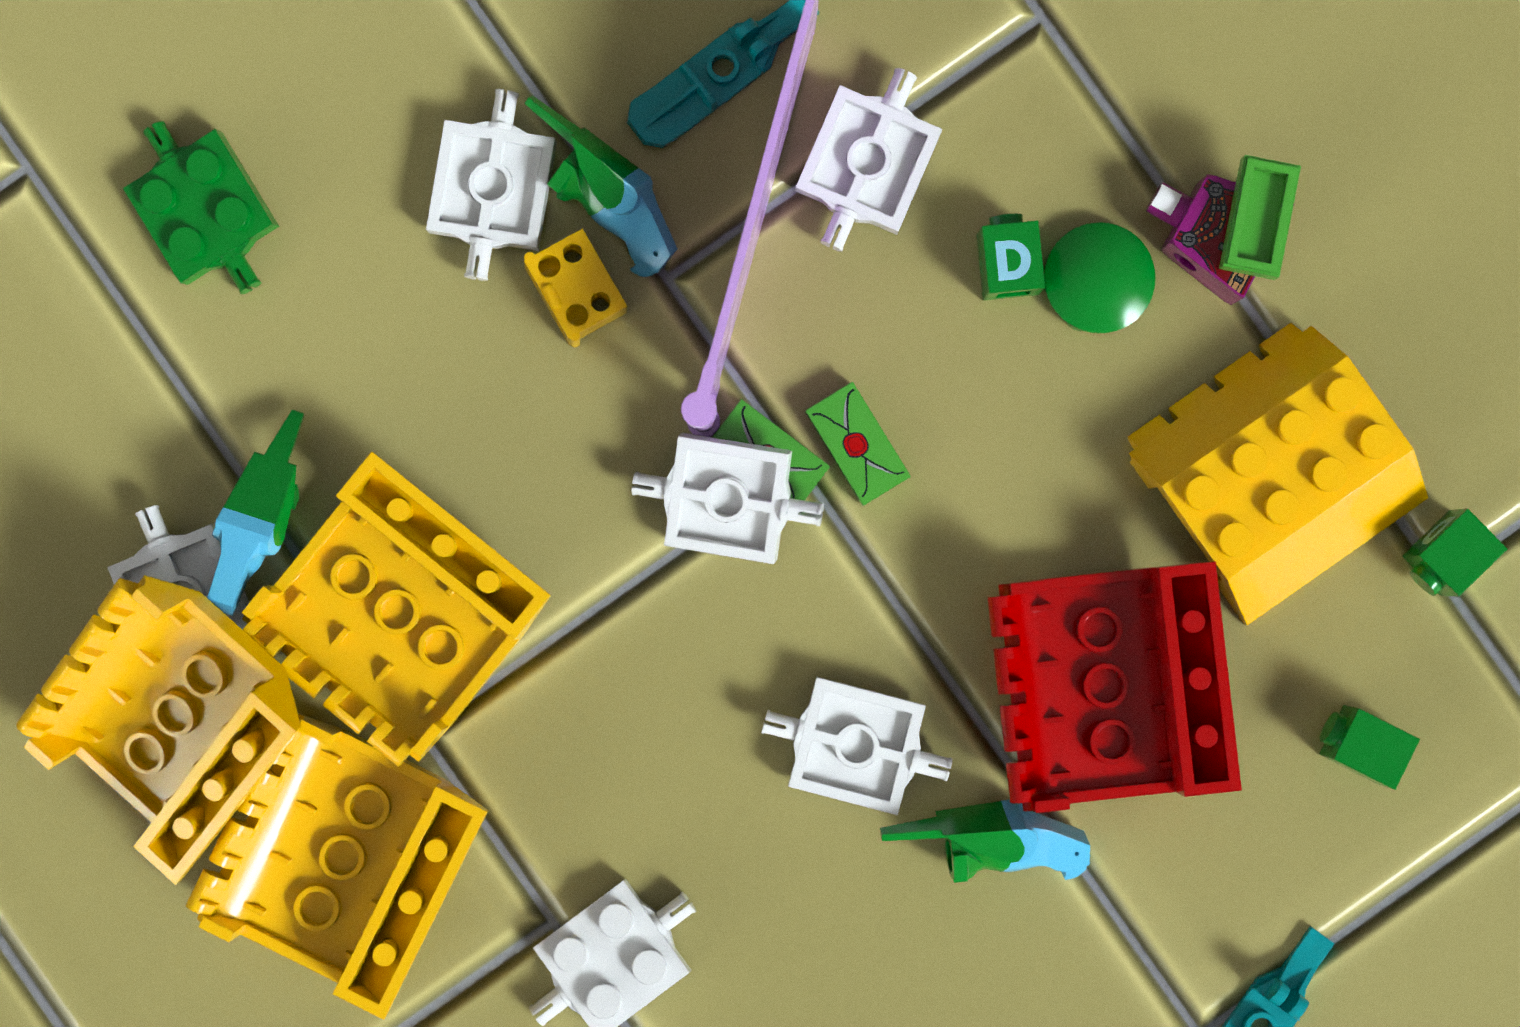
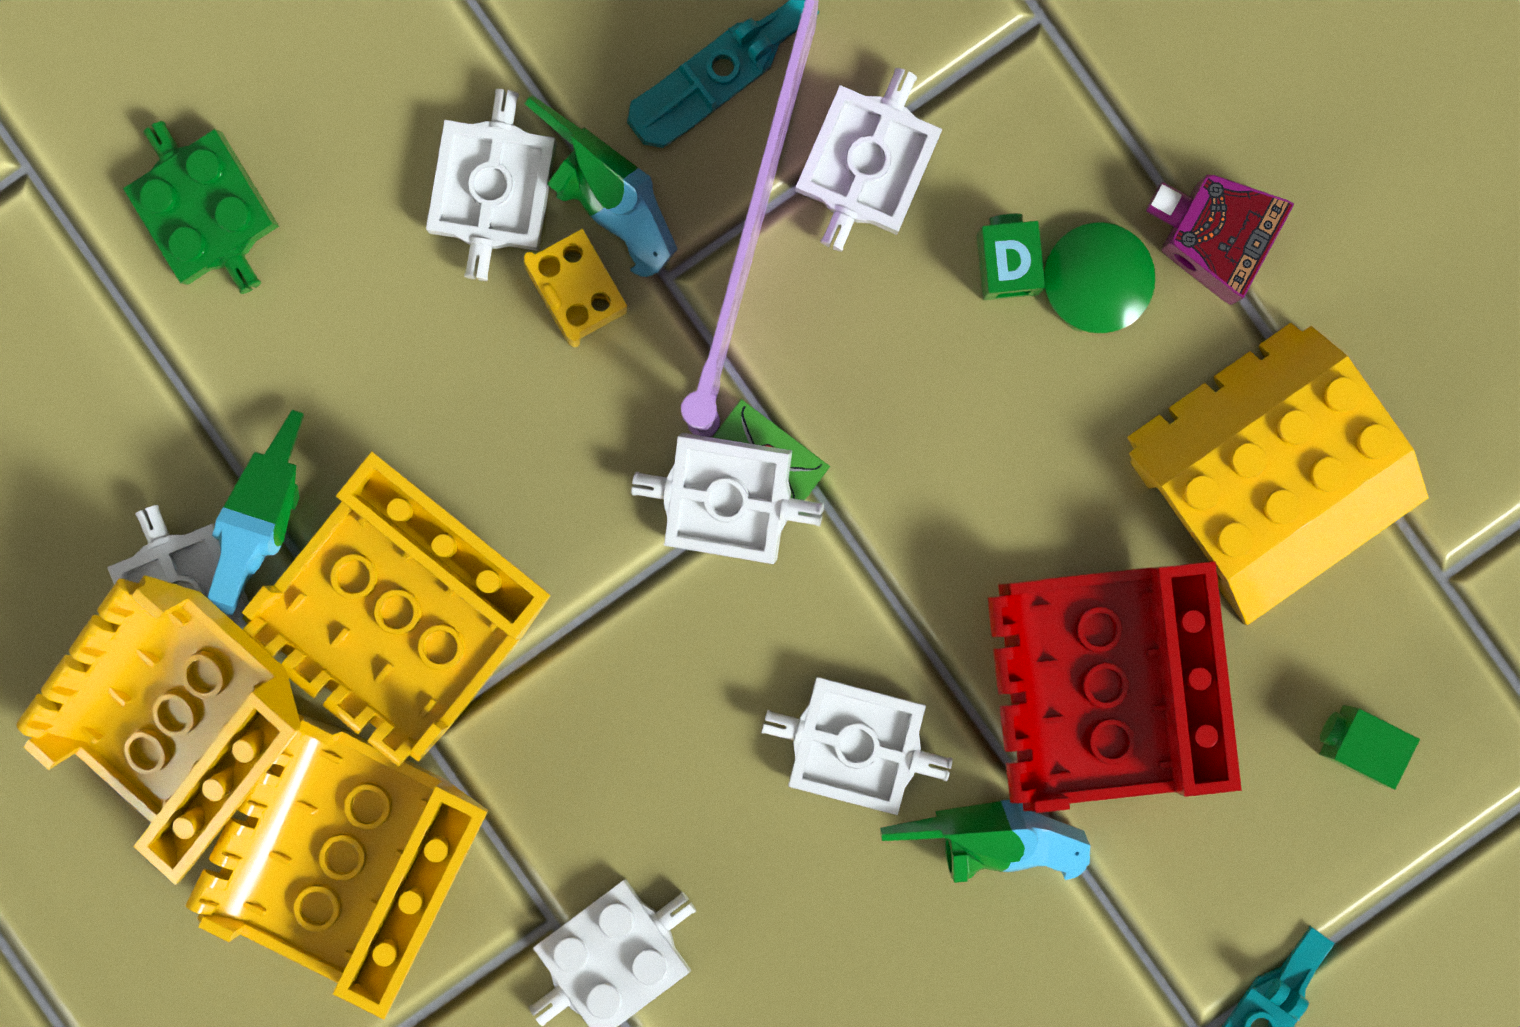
bright green tile [805,382,911,506] -> none
bright green tile [1219,155,1301,280] -> none
green brick [1402,508,1508,597] -> none

